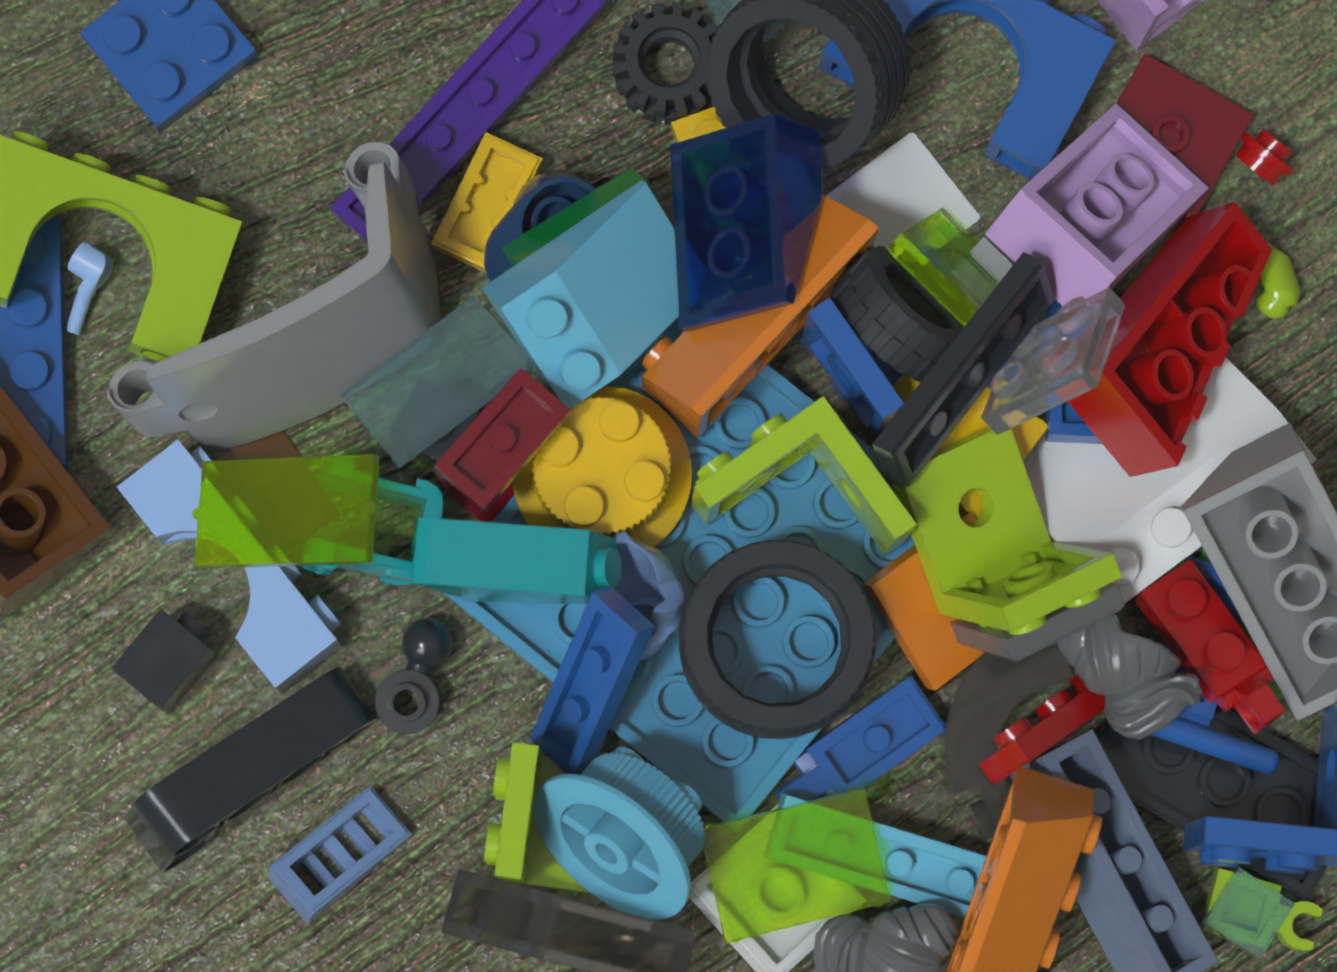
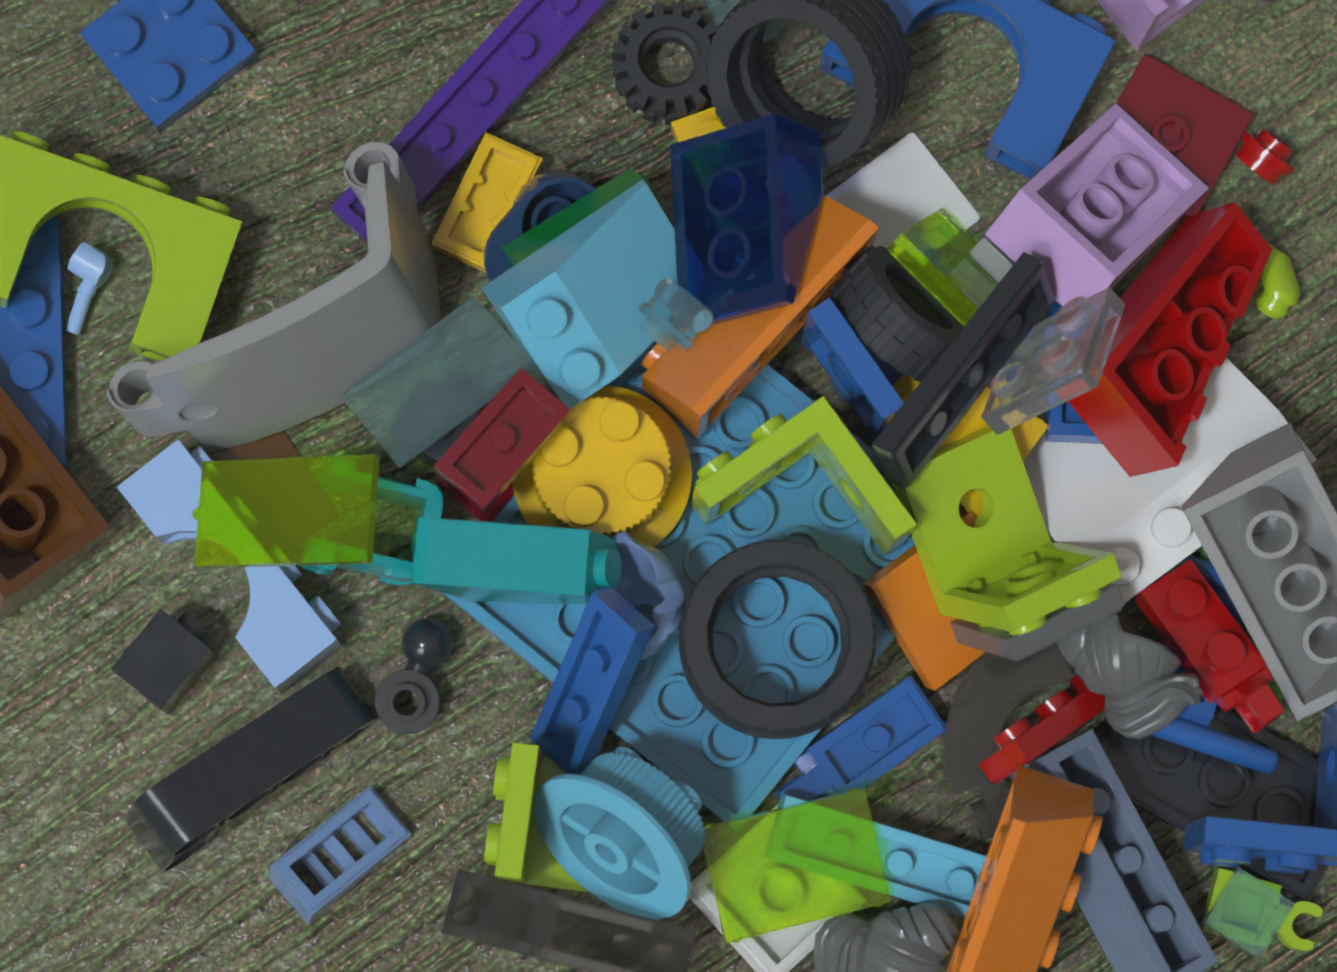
none -> clear light blue plate [638,278,713,352]

